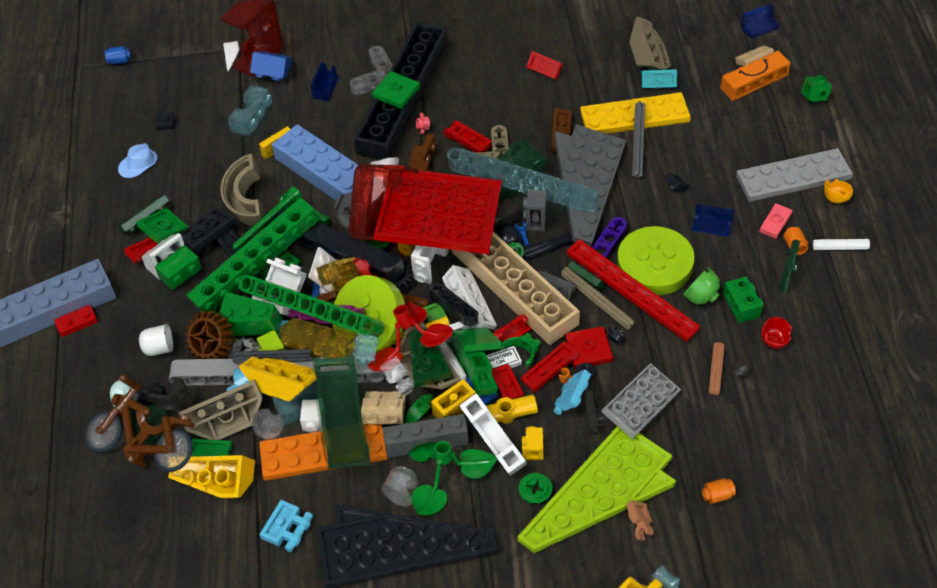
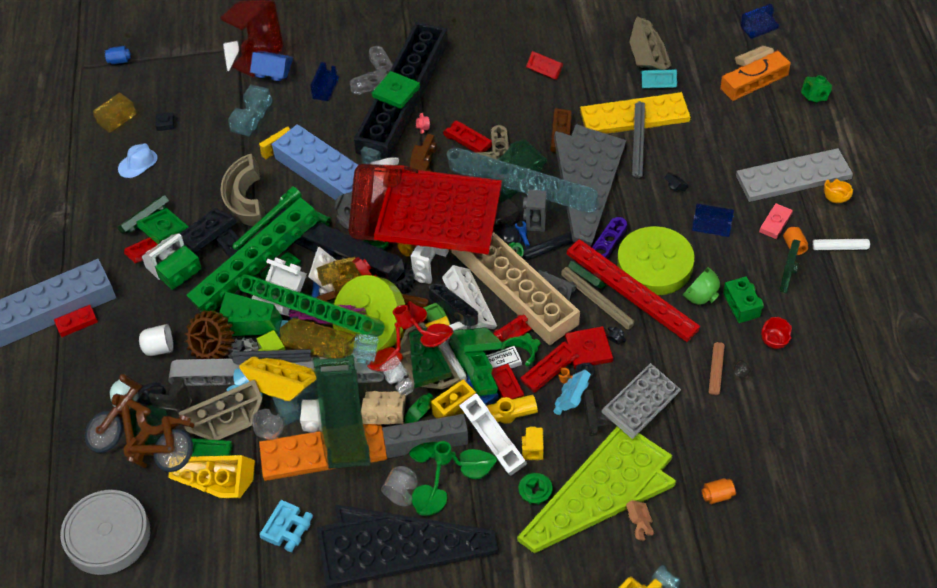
none -> light grey brick [61,490,150,575]
none -> clear yellow brick [93,93,136,133]
none -> clear light blue plate [361,146,381,166]

